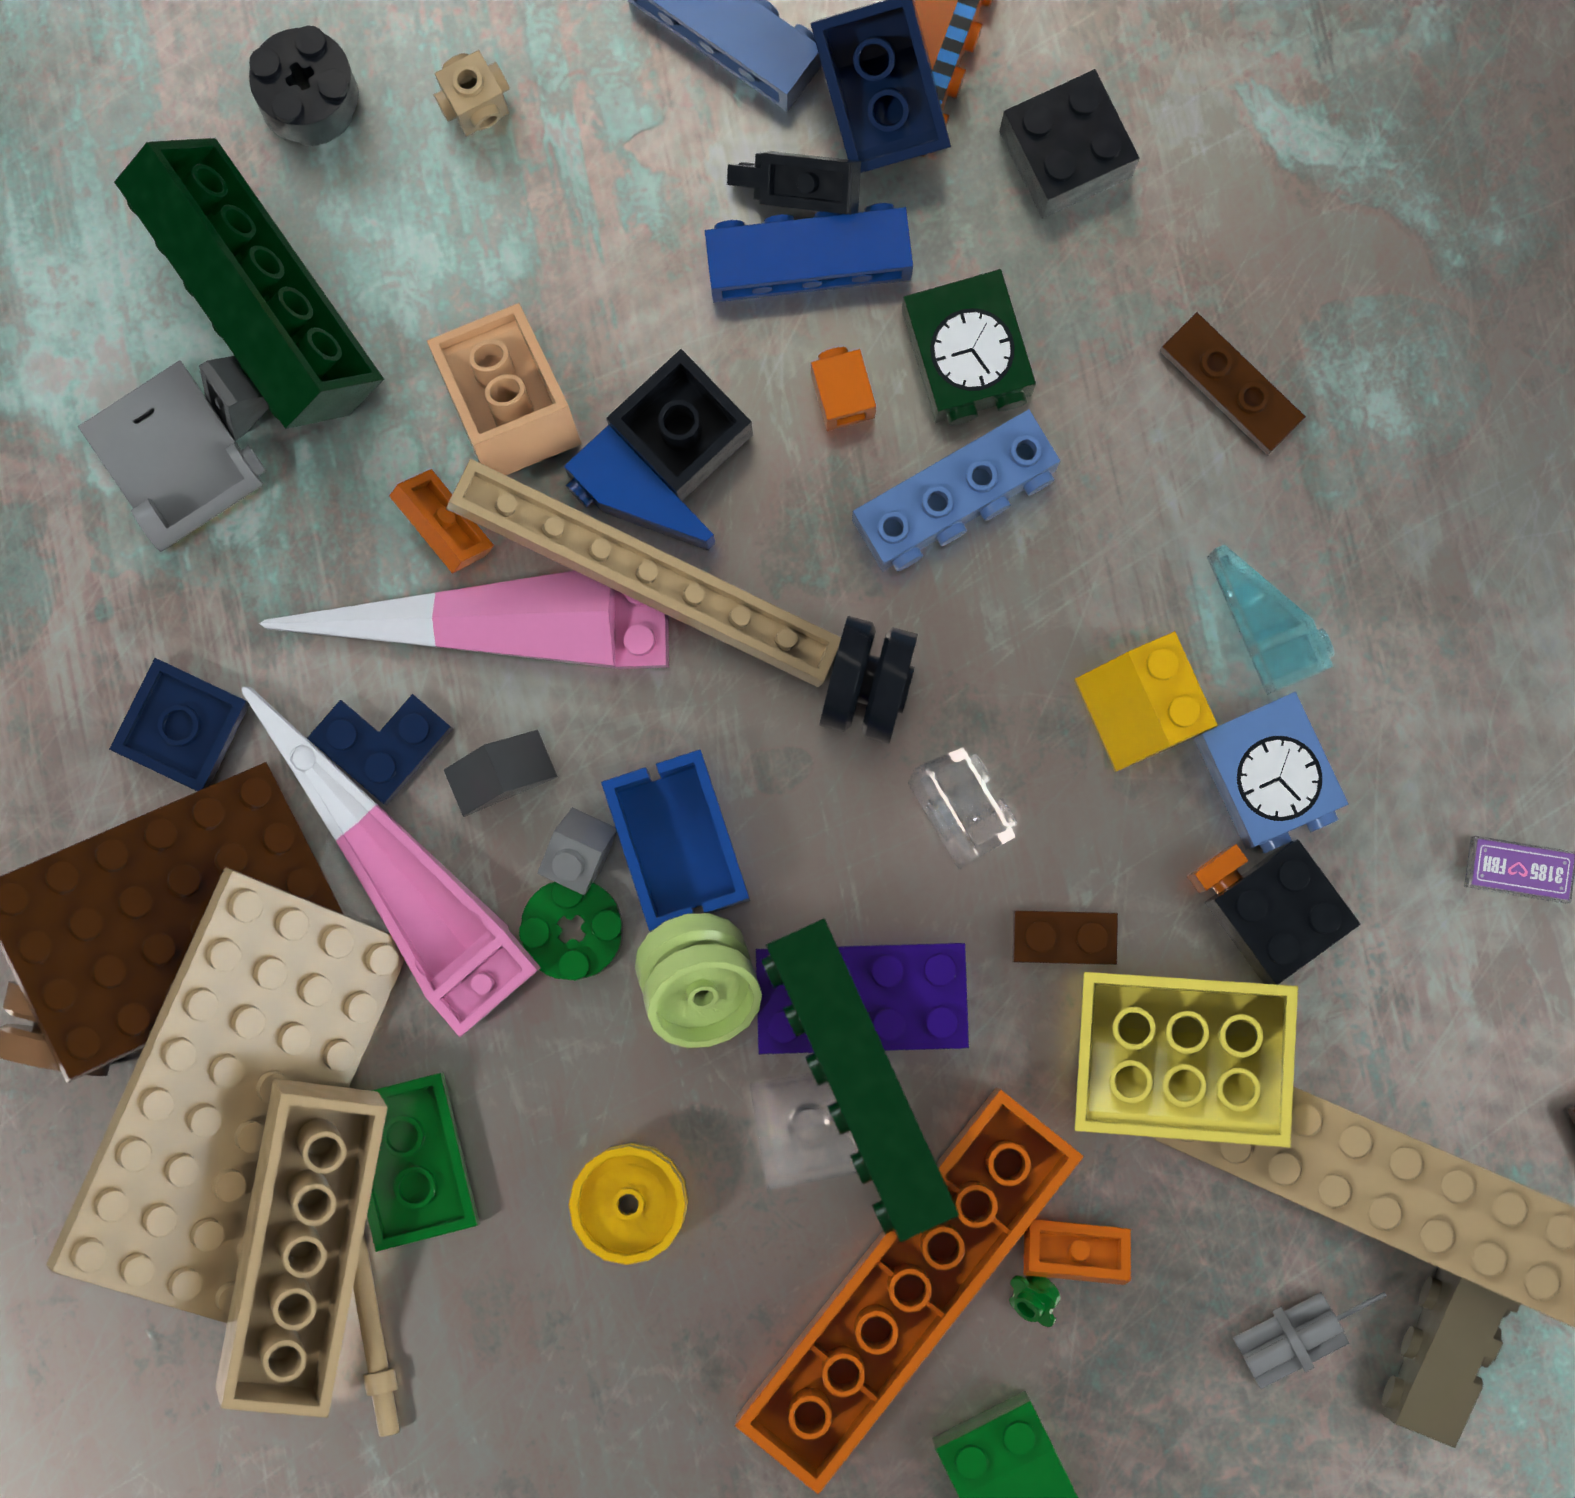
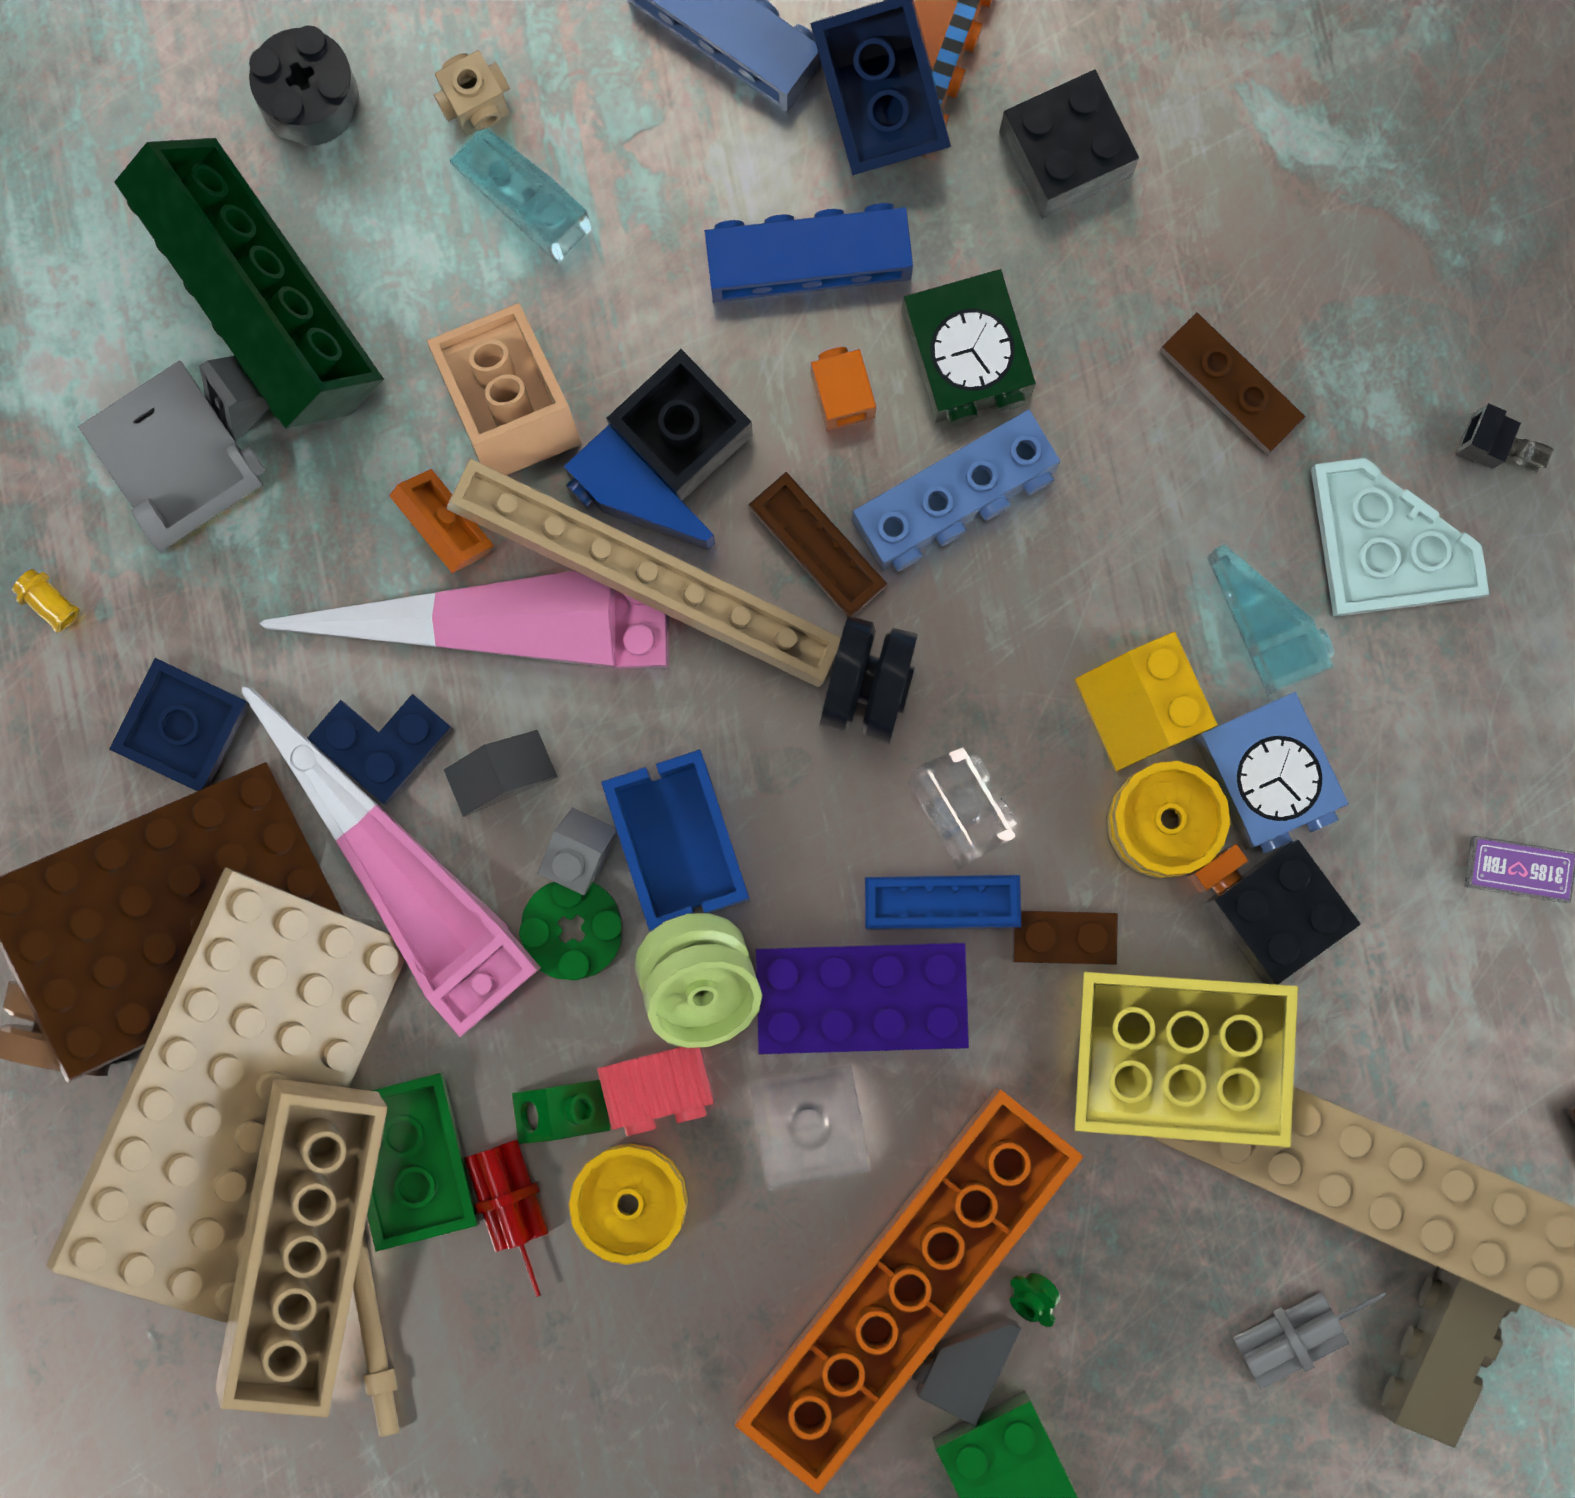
black hinge [727,151,861,214] -> none
dark green brick [761,918,959,1243] -> none
orange plate [1023,1219,1131,1285] -> none
none -> yellow pin [12,569,80,633]
none -> clear light blue slope [449,128,592,264]
none -> red piece [464,1139,549,1297]
none -> green bracket [512,1080,610,1144]
none -> coral brick [597,1047,715,1136]
none -> reddish brown plate [748,471,888,617]
none -> blue plate [865,875,1021,930]
none -> dark grey slope [912,1317,1021,1426]
none -> yellow wheel [1106,761,1230,879]
none -> light aqua plate [1311,458,1490,617]
none -> black piece [1455,403,1554,473]

